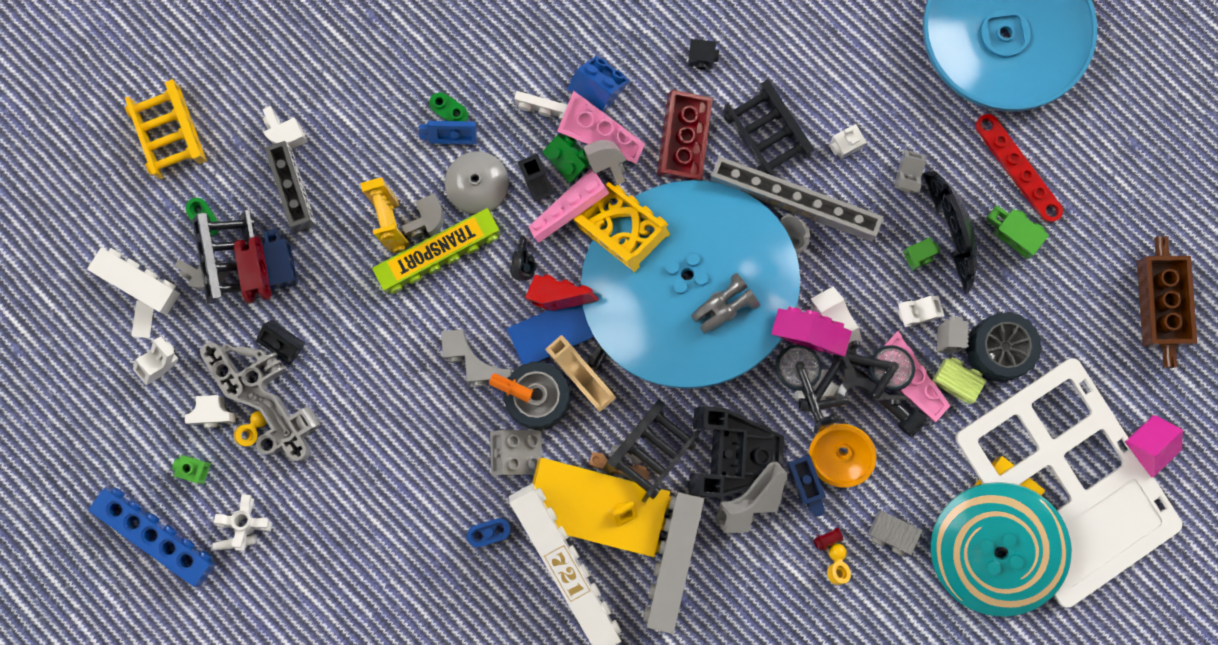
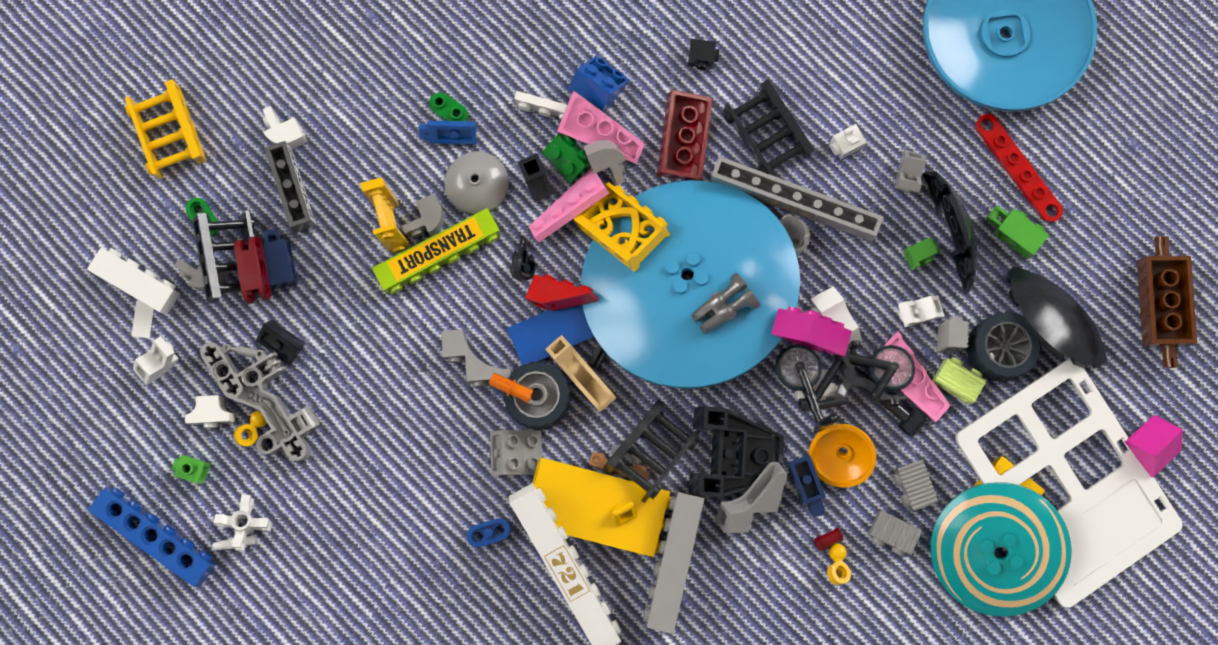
none -> light grey brick [893,460,939,511]
none -> black brick [1006,266,1107,369]

